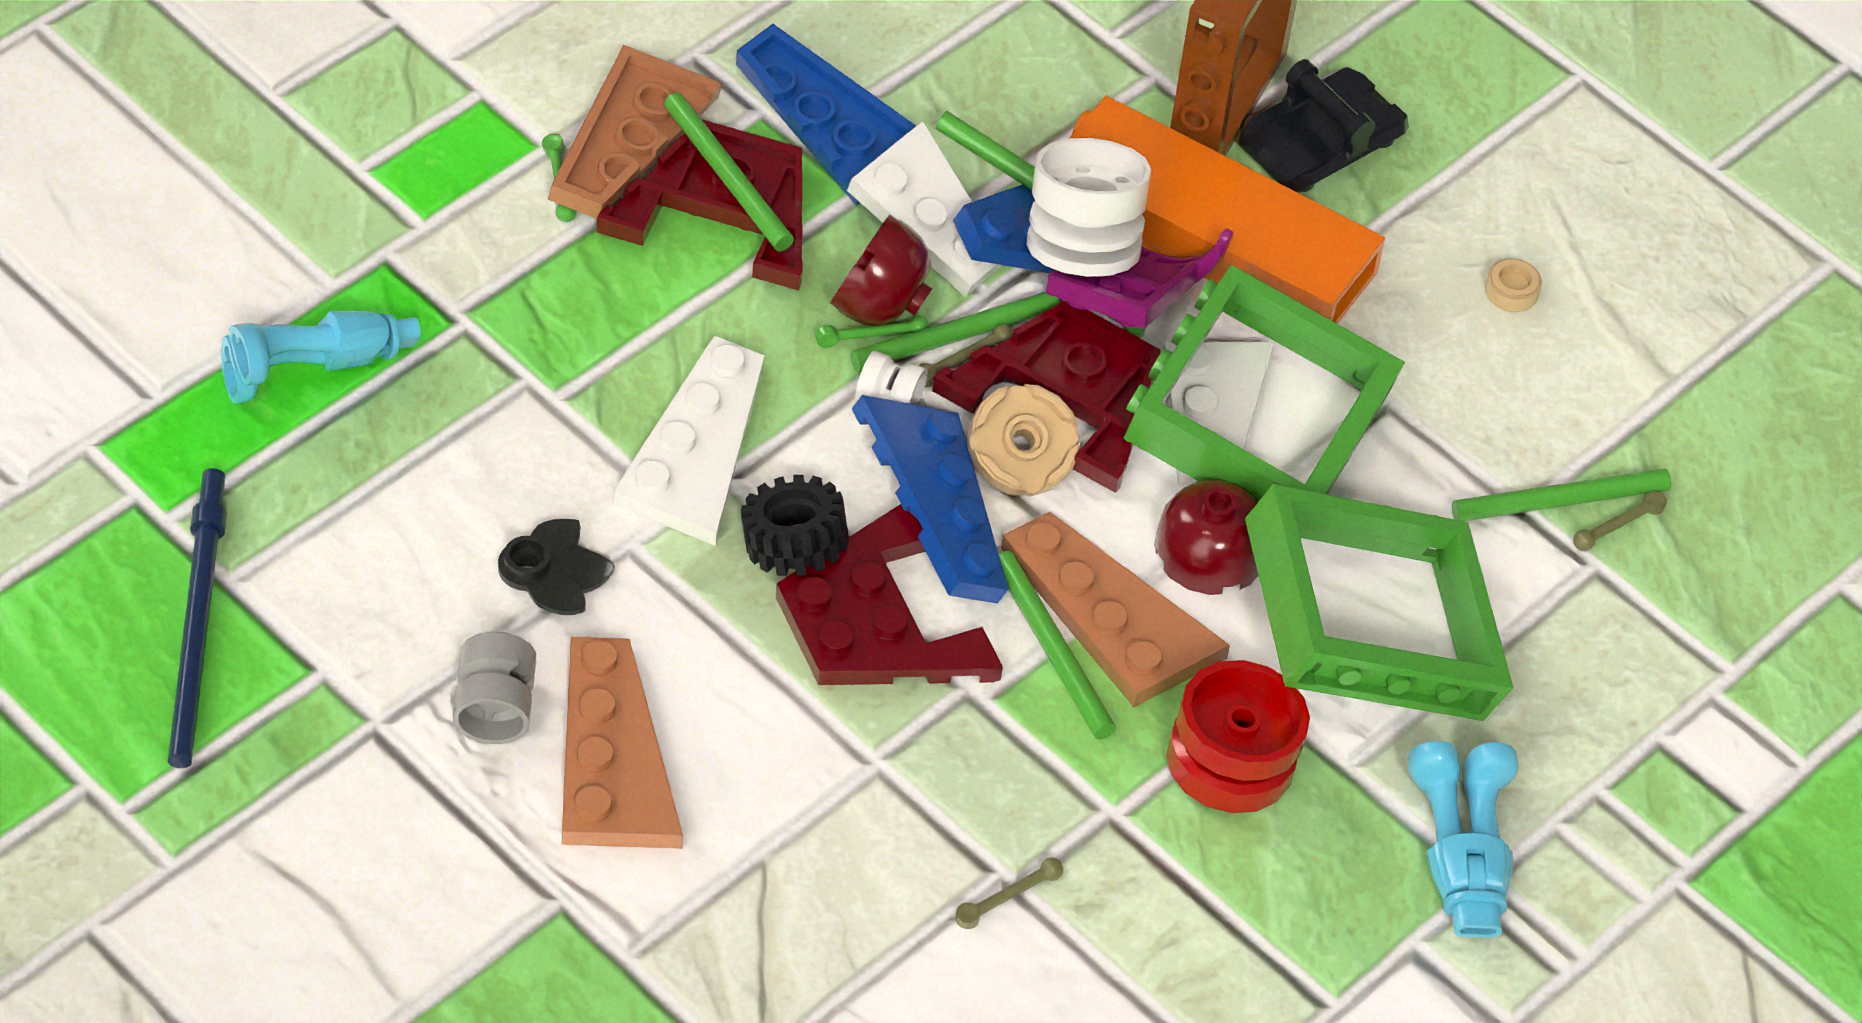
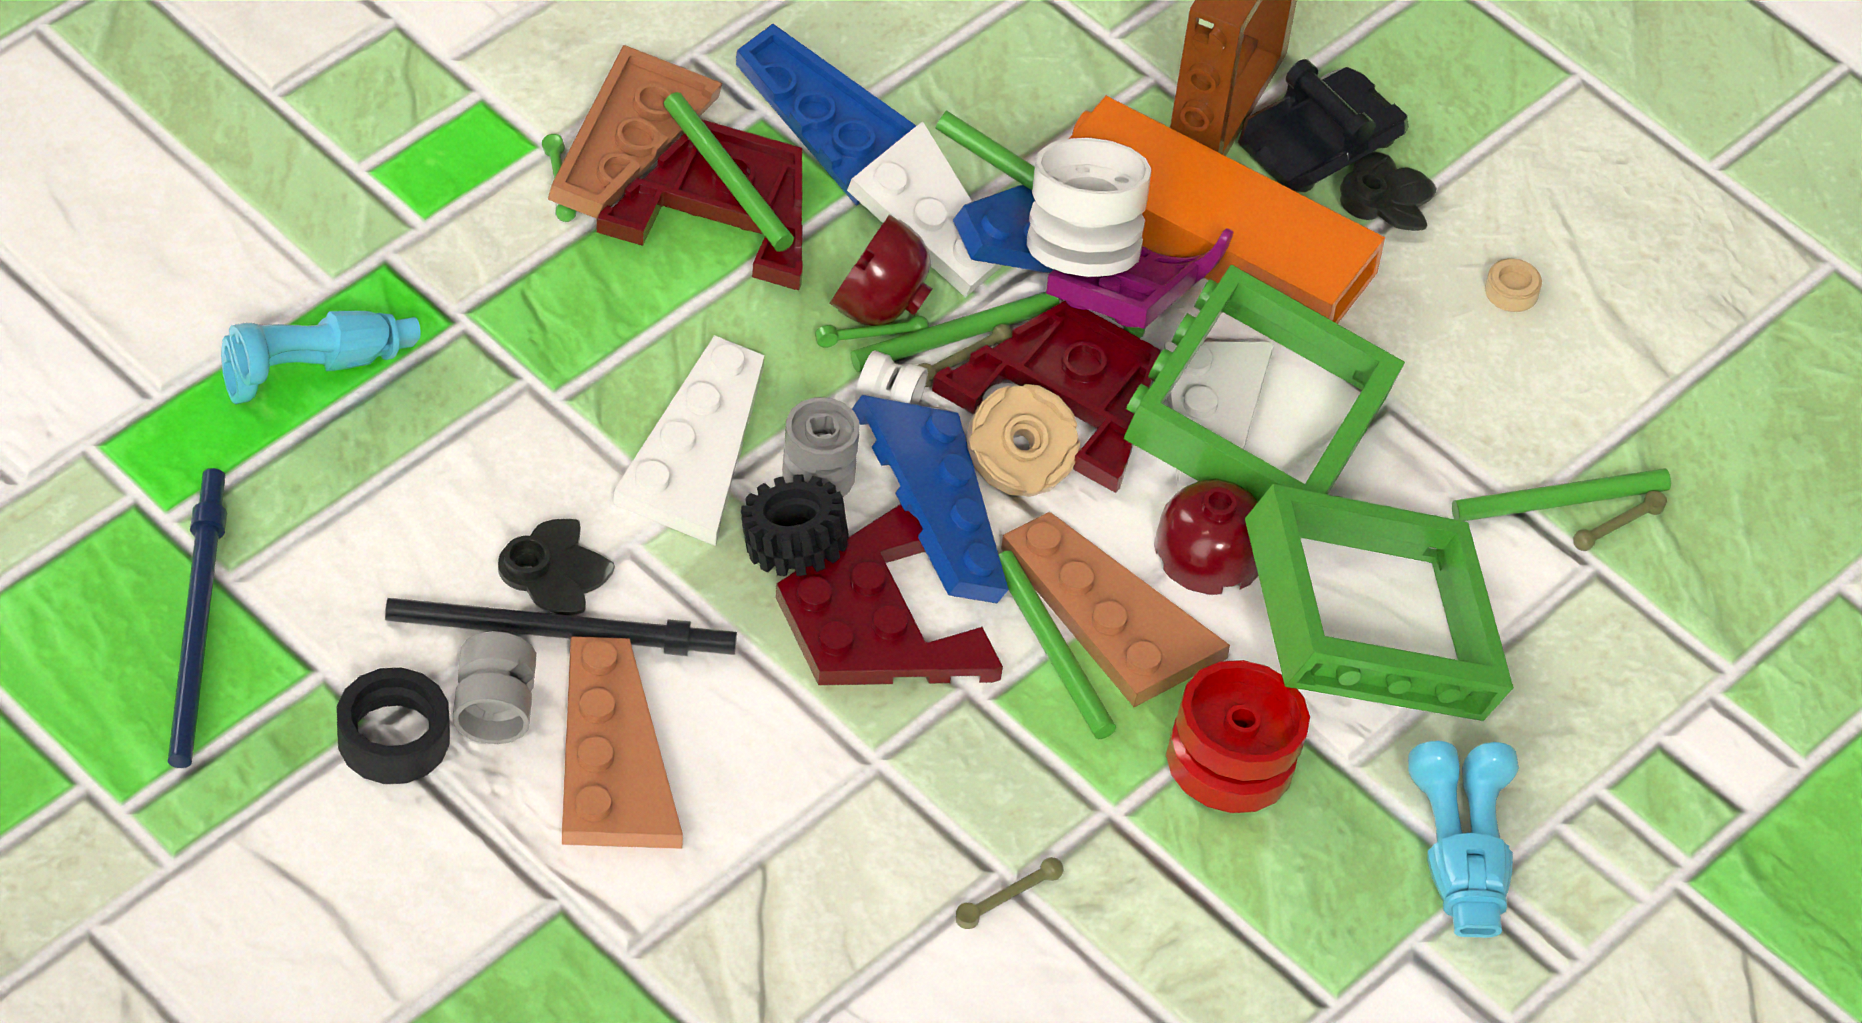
none -> black tyre [336,667,450,784]
none -> black bar [385,598,737,656]
none -> light grey wheel [782,397,859,497]
none -> pearl dark grey plate [1340,152,1437,231]

